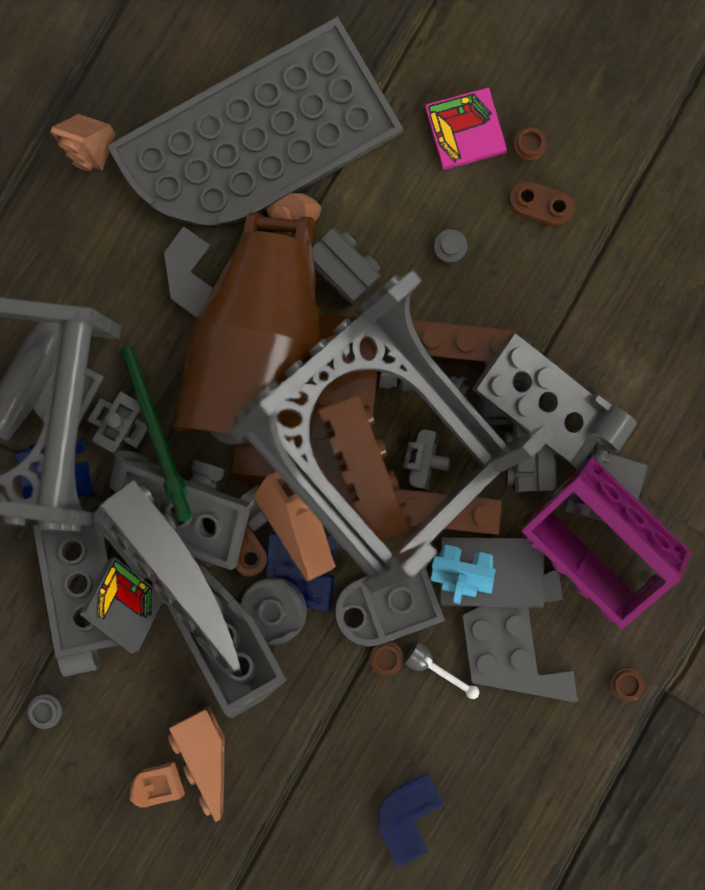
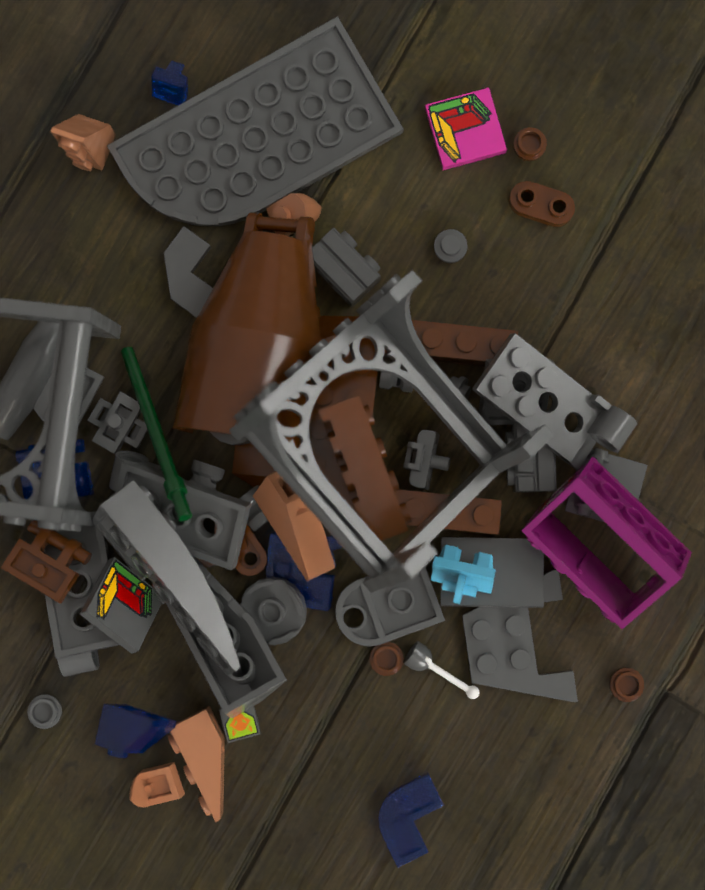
none -> reddish brown plate [1,520,92,604]
none -> clear blue slope [95,703,176,758]
none -> clear blue tile [151,61,188,105]
none -> tile [219,706,261,743]

